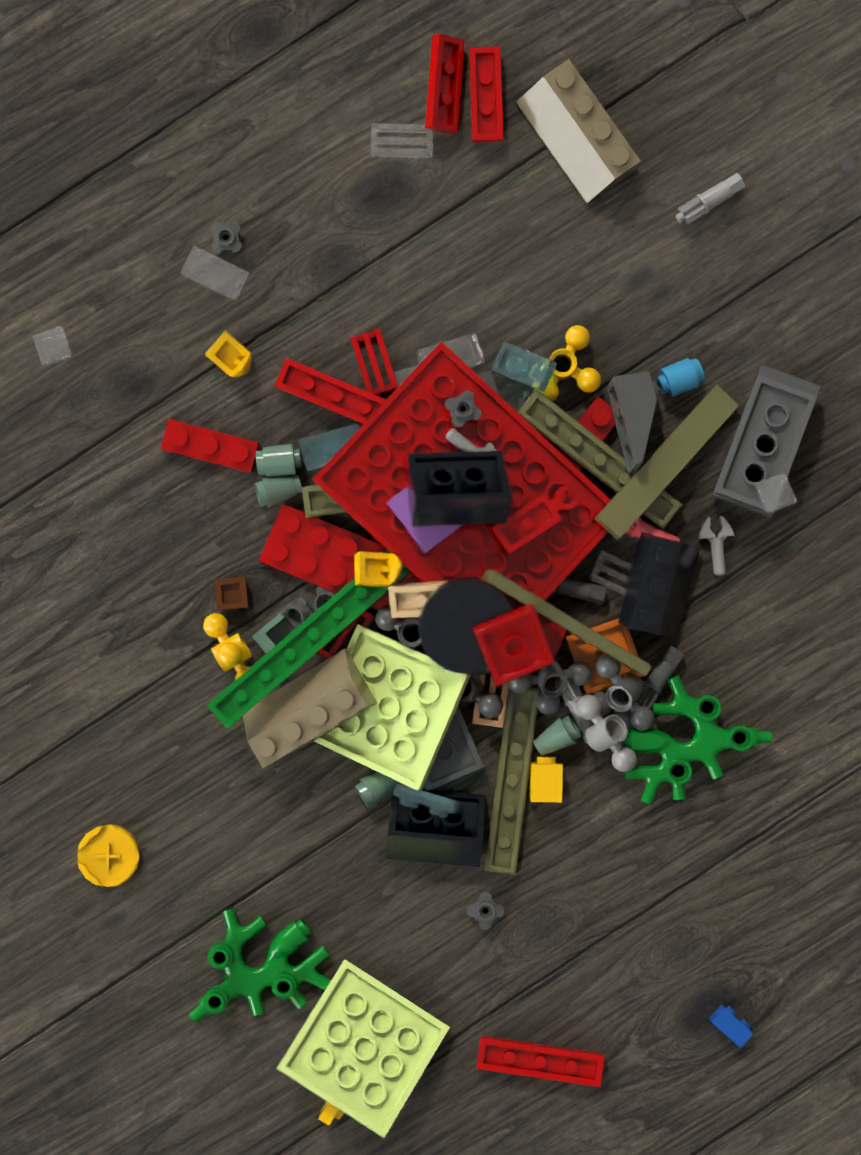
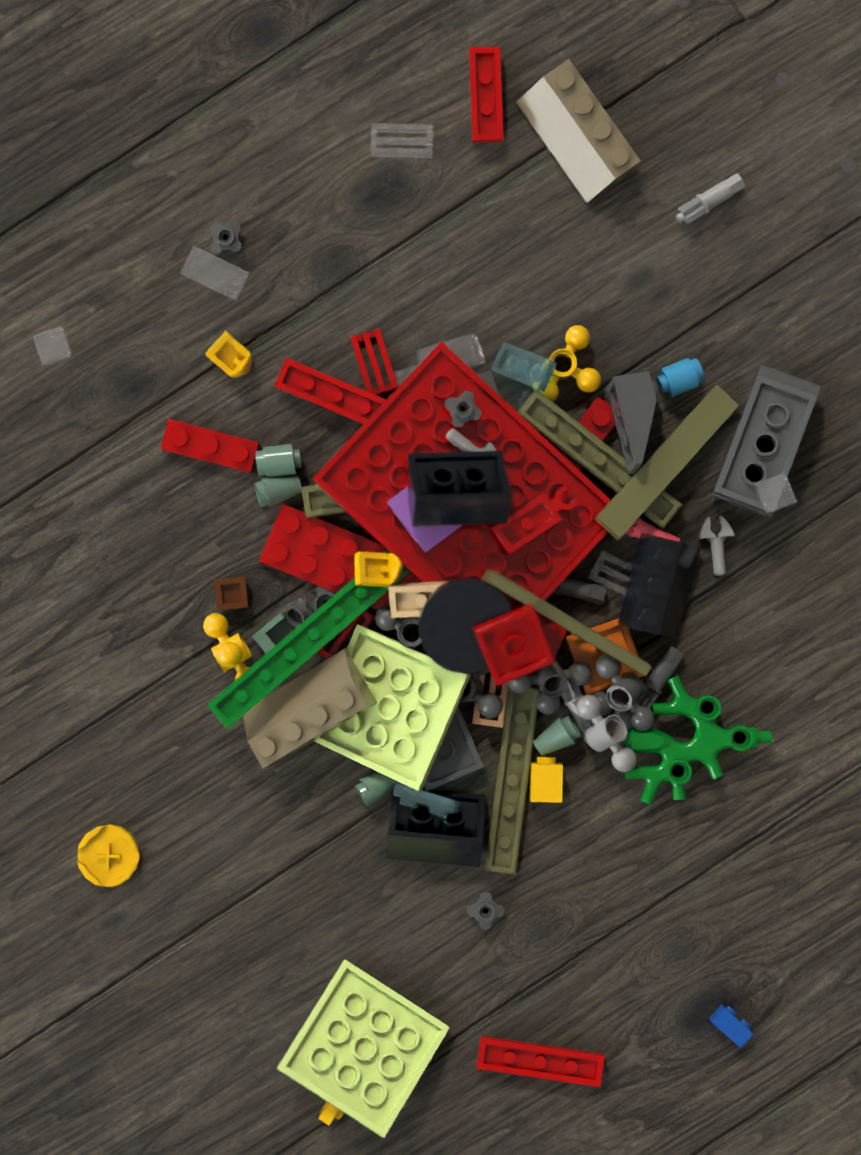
green plant [189,907,331,1023] -> none
clear light blue plate [298,423,360,471] -> none
red plate [425,33,465,134] -> none

